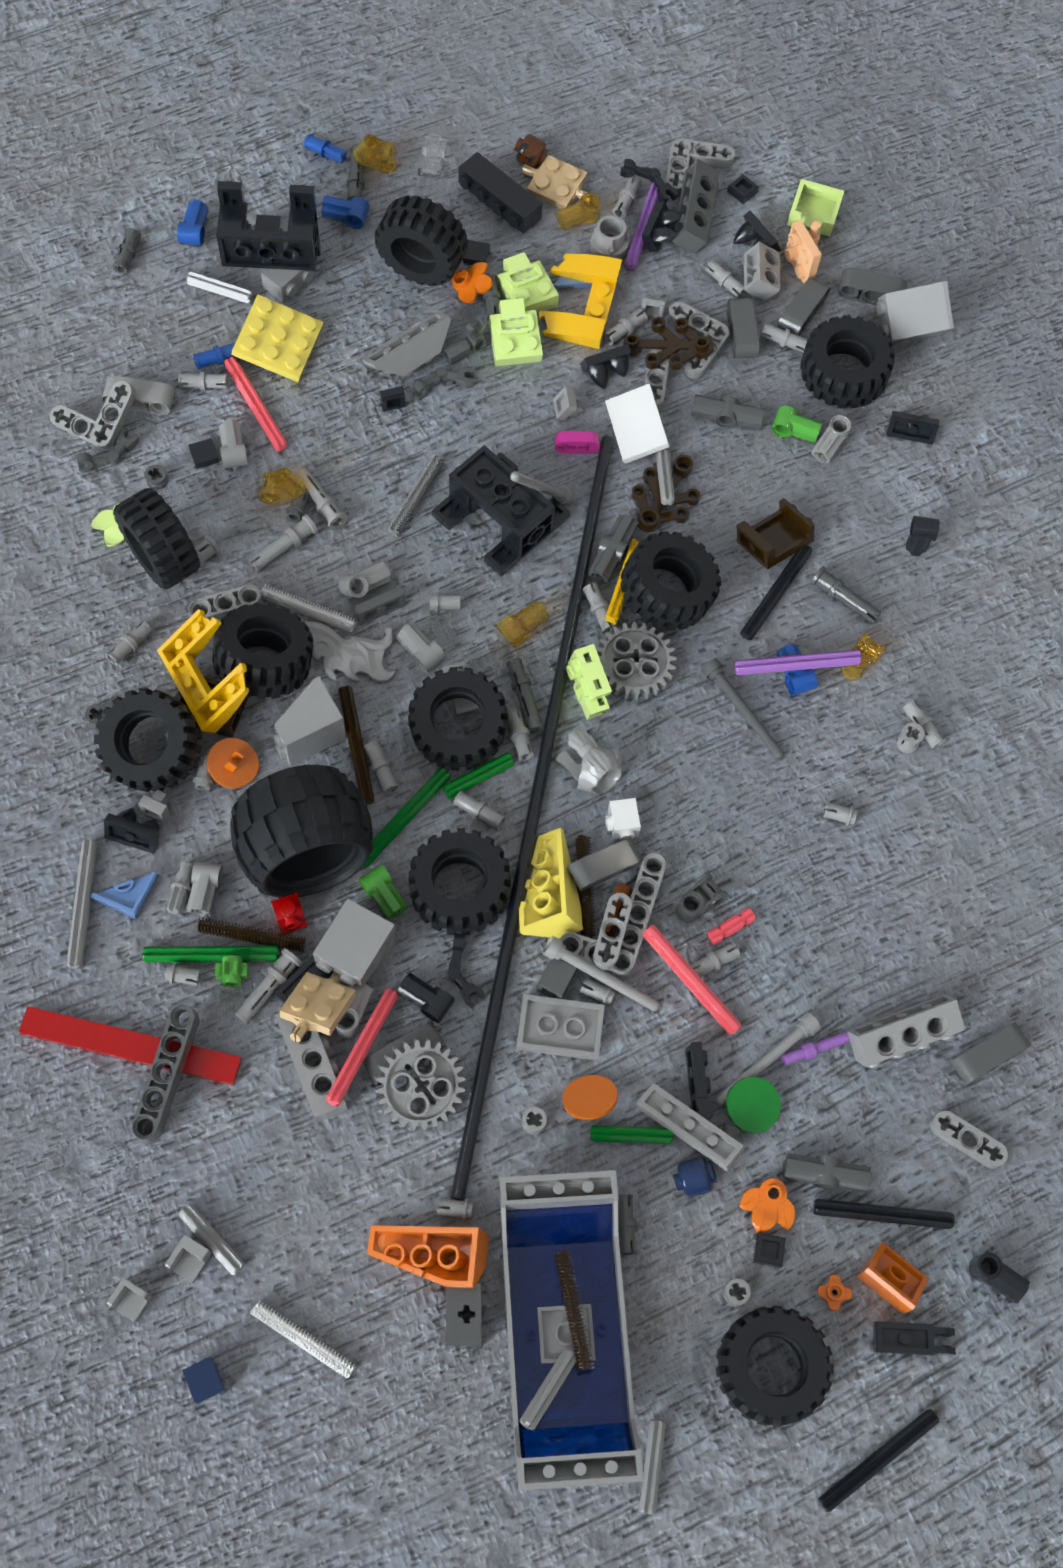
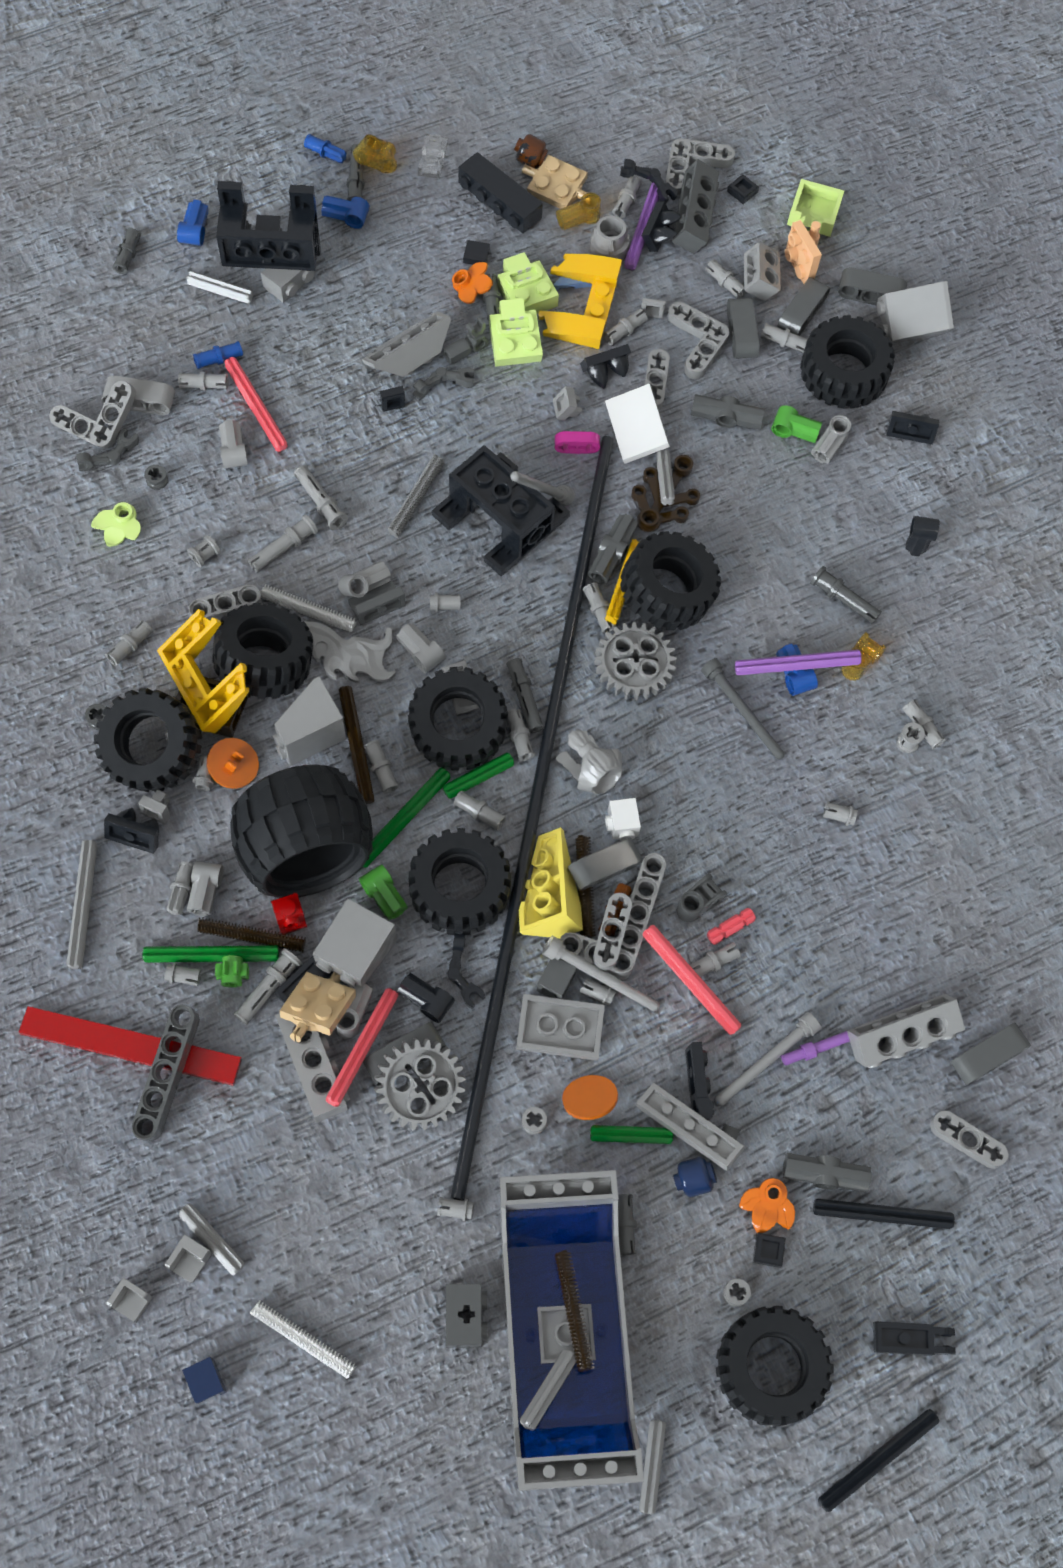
medium blue tile [90,871,159,919] -> none
black tyre [113,488,200,589] -> none
black tile [188,438,219,469] -> none
light yellow plate [231,294,324,382] -> none
clear yellow piece [258,468,306,505] -> none
dark grey pin [286,489,310,522] -> none
orange wedge [367,1225,490,1288] -> none
black tyre [374,195,468,286] -> none
clear yellow piece [497,600,549,647] -> none
yellowish green piece [566,644,612,720] -> none
dark brown plant [623,317,714,370] -> none
green tile [725,1077,781,1133] -> none
black tile [733,210,781,252] -> none
dark brown panel [736,498,815,570] -> none
black axle [741,546,812,640] -> none
orange plate [817,1275,852,1311] -> none
orange slope [856,1241,929,1314] -> none
black piece [969,1252,1030,1303] -> none

